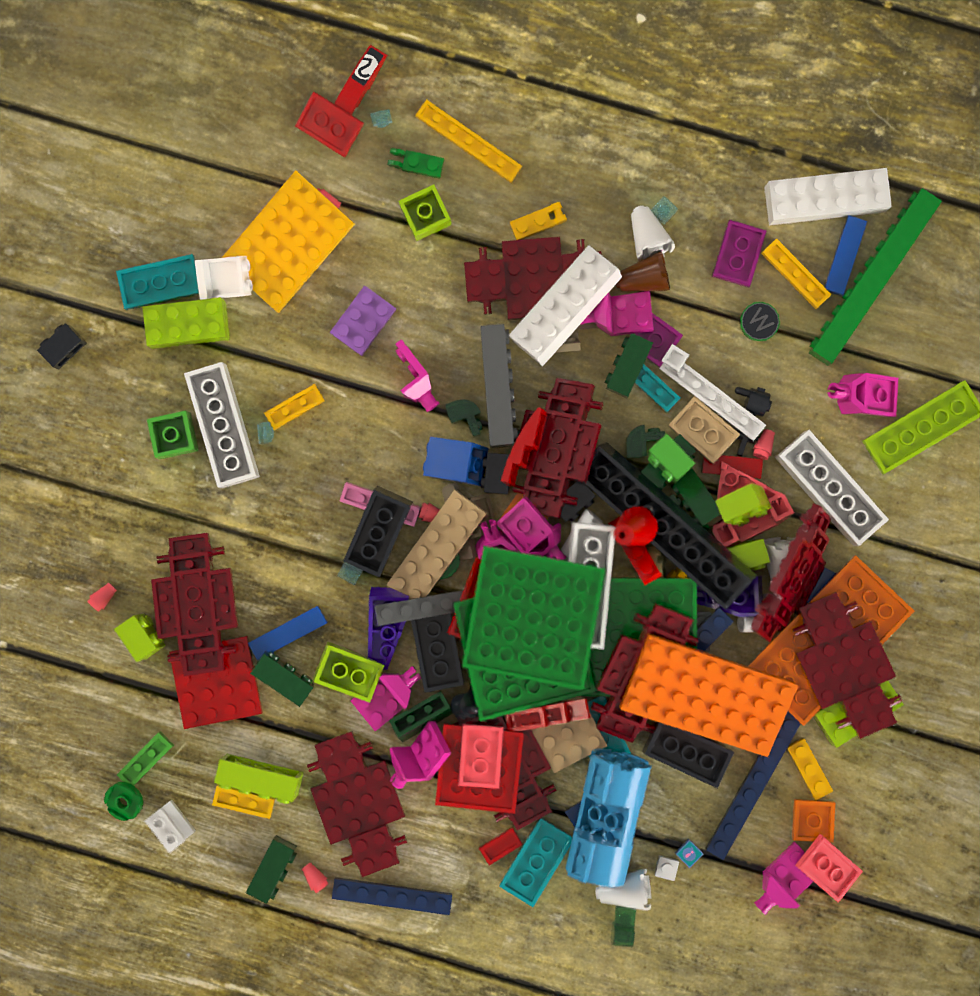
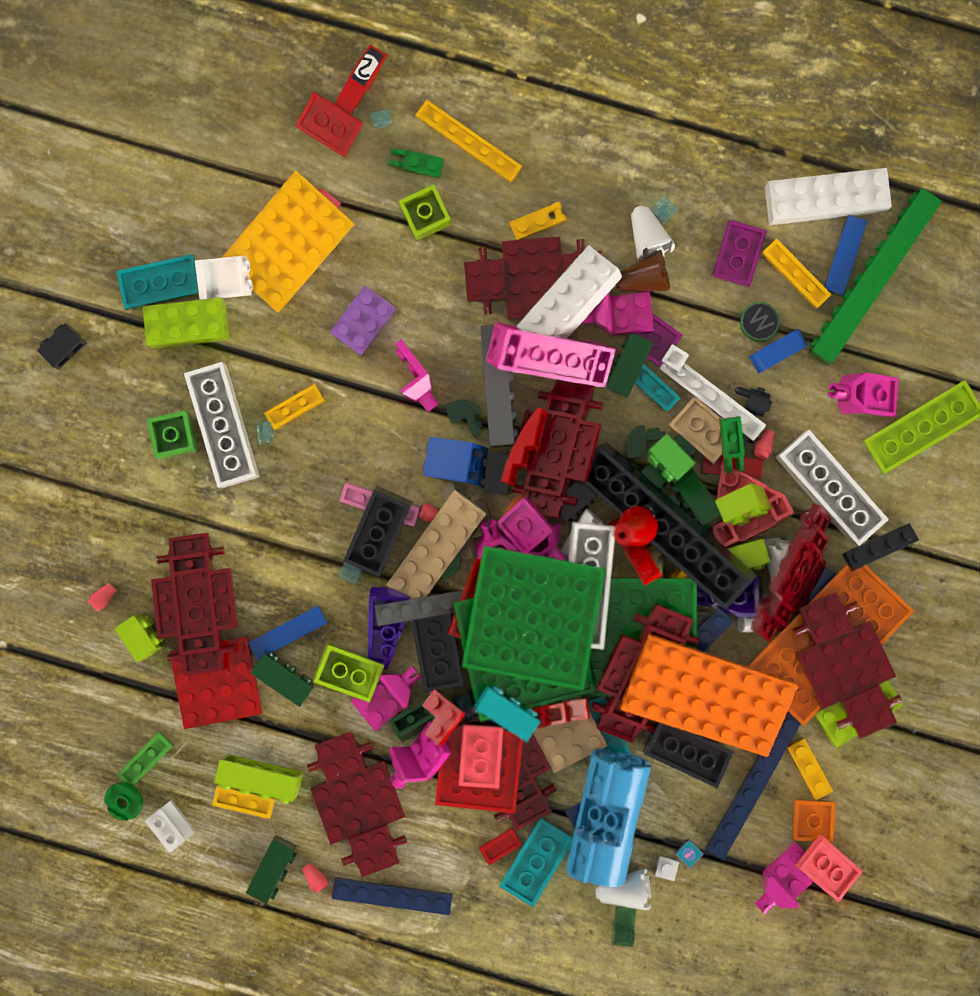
none -> plate [422,690,465,747]
none -> teal brick [474,685,540,742]
none -> plate [486,322,615,388]
none -> green hinge [719,416,745,474]
none -> blue beam [749,329,808,374]
none -> black plate [842,523,919,572]

